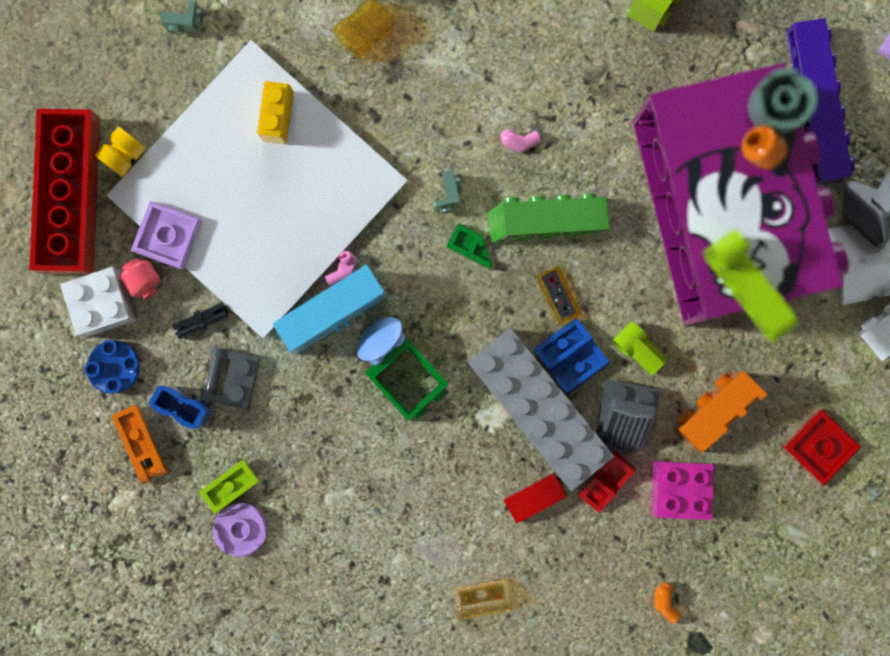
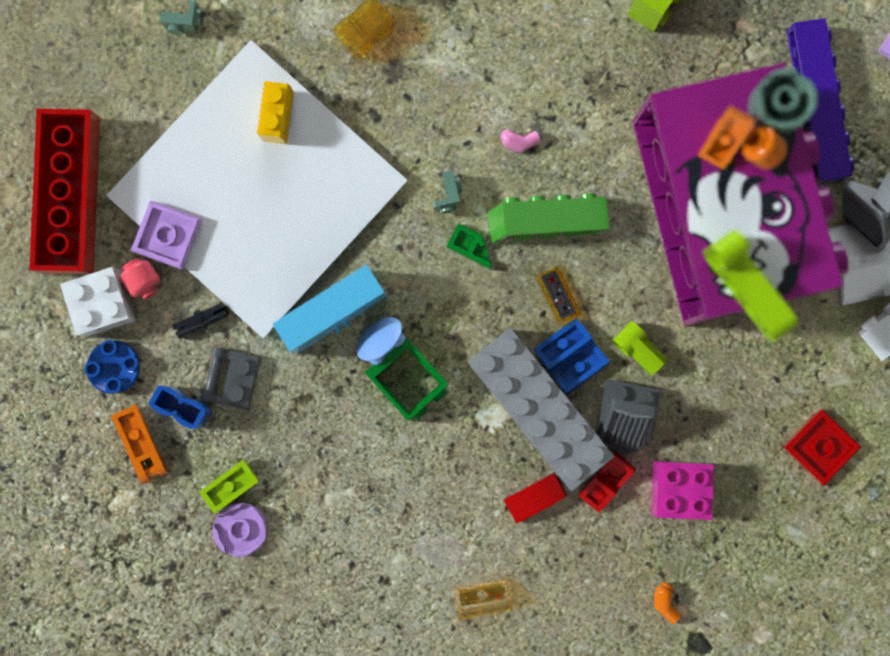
yellow wheel [95,126,146,177] -> none
bright pink arm [325,251,357,287] -> none
orange wedge [674,371,768,453] -> none
none -> orange slope [698,105,756,170]

